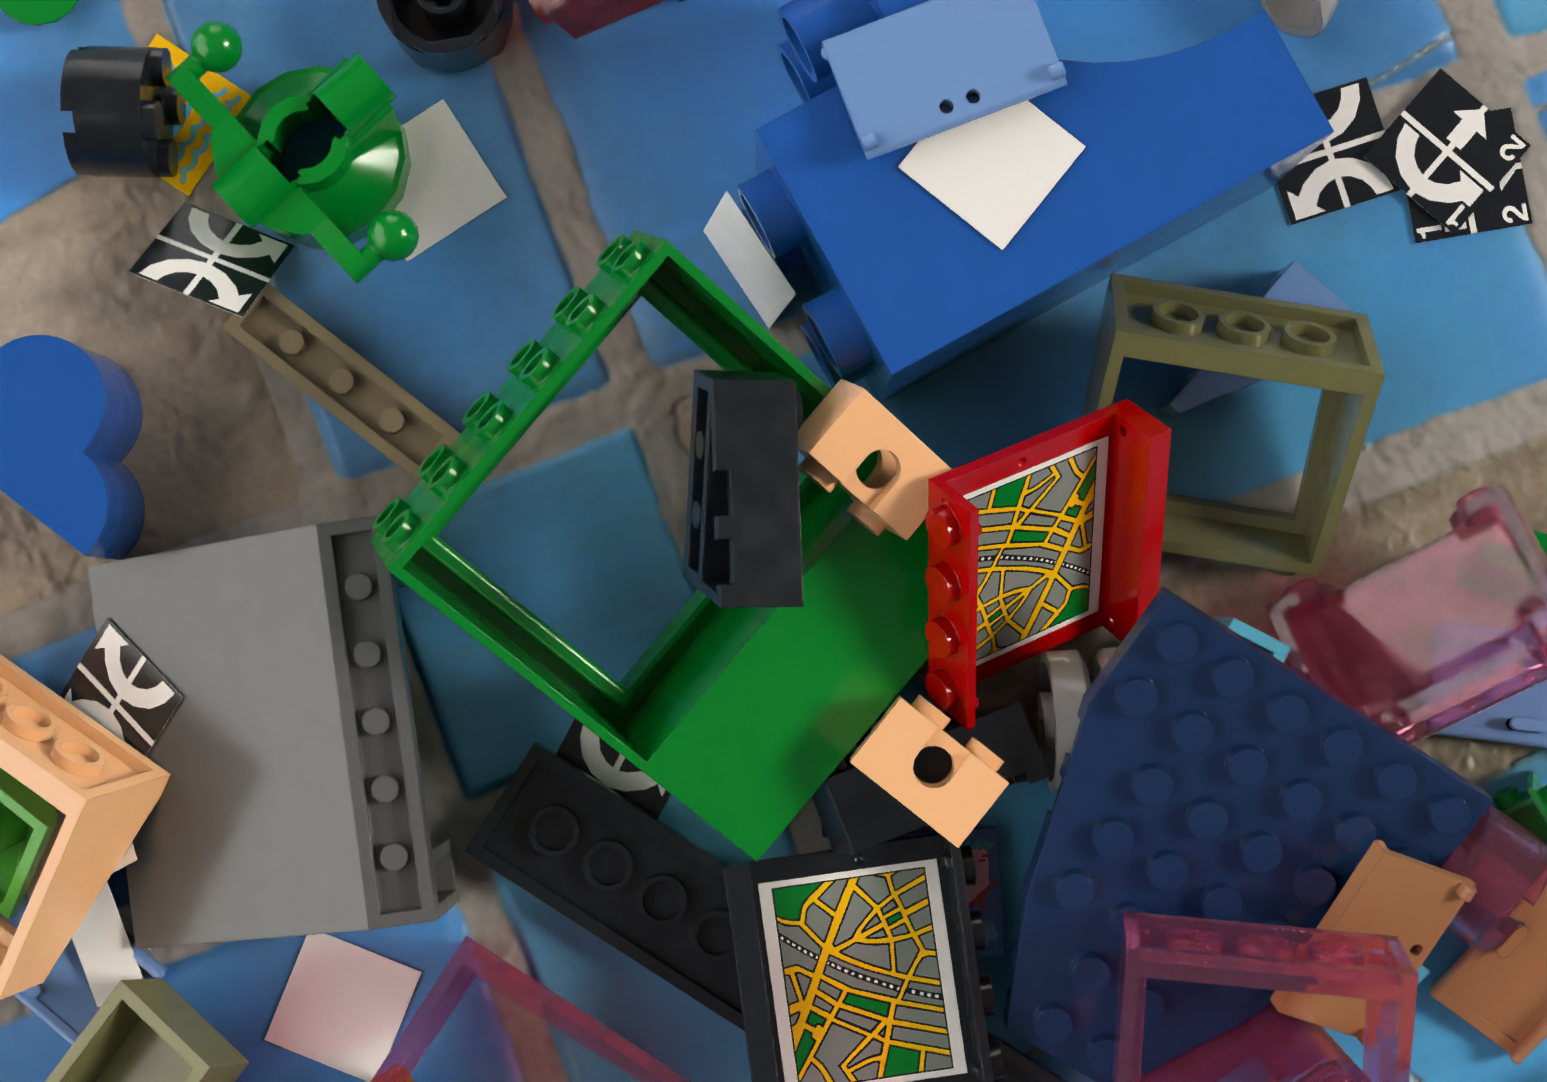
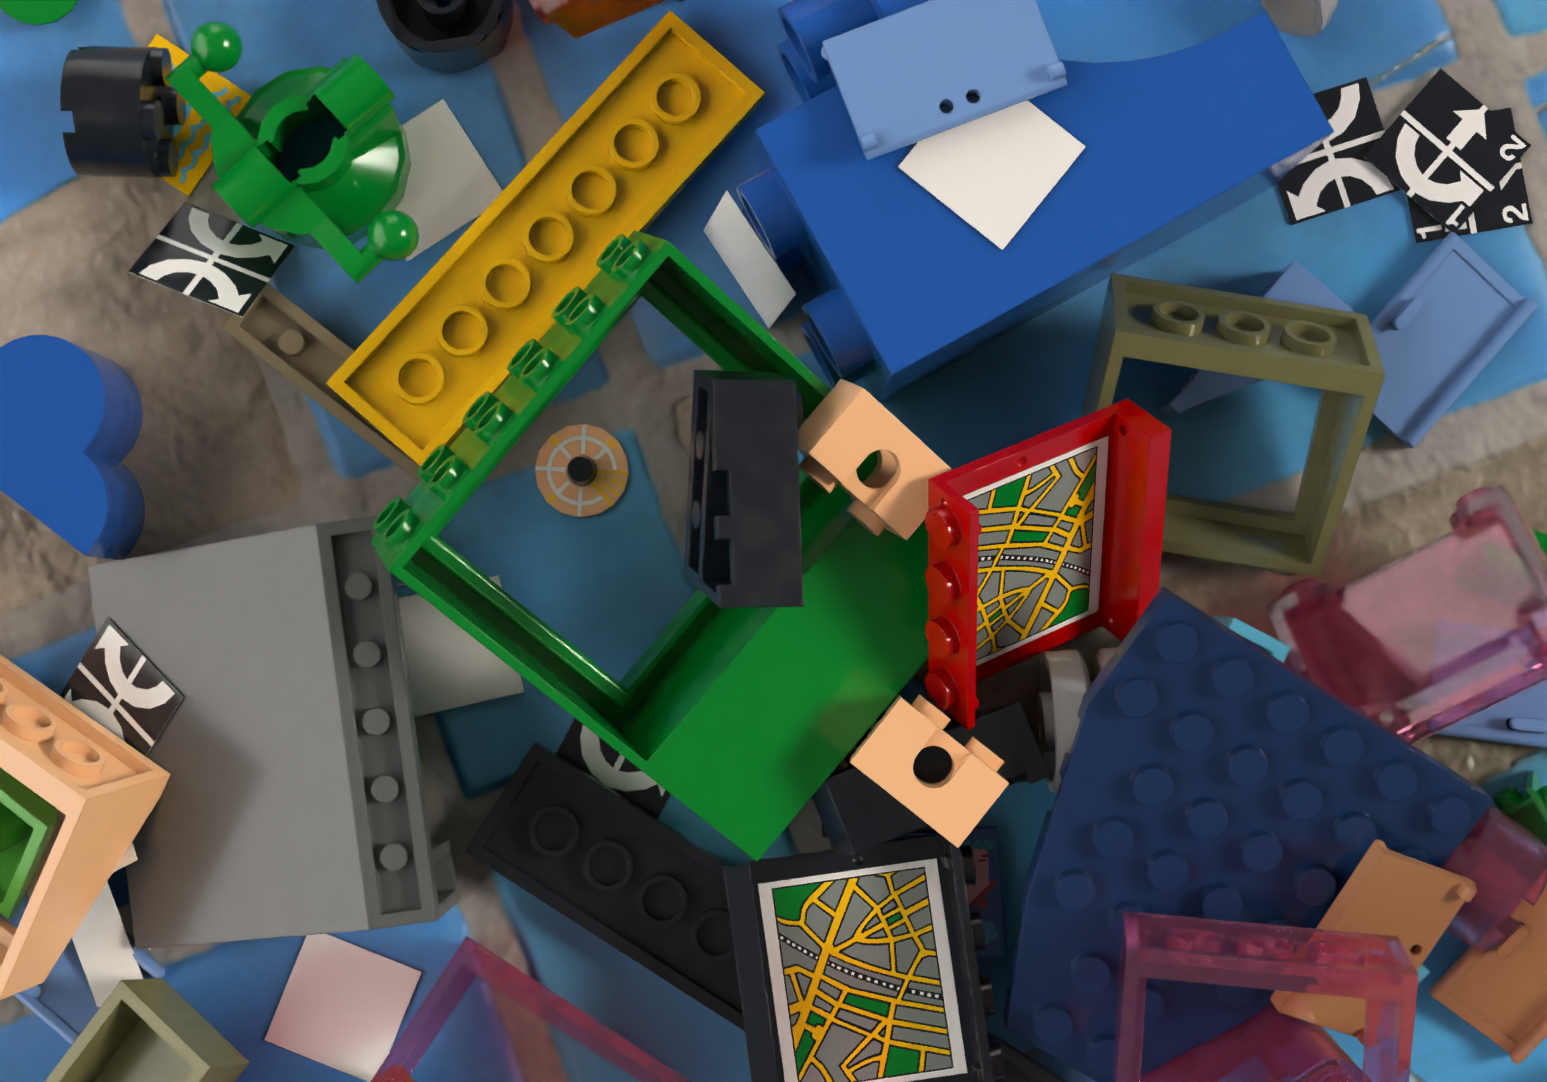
none -> yellow plate [326,10,765,467]
none -> white sticker [398,575,524,717]
none -> light nougat piece [535,424,629,518]
none -> medium blue door [1370,232,1538,448]

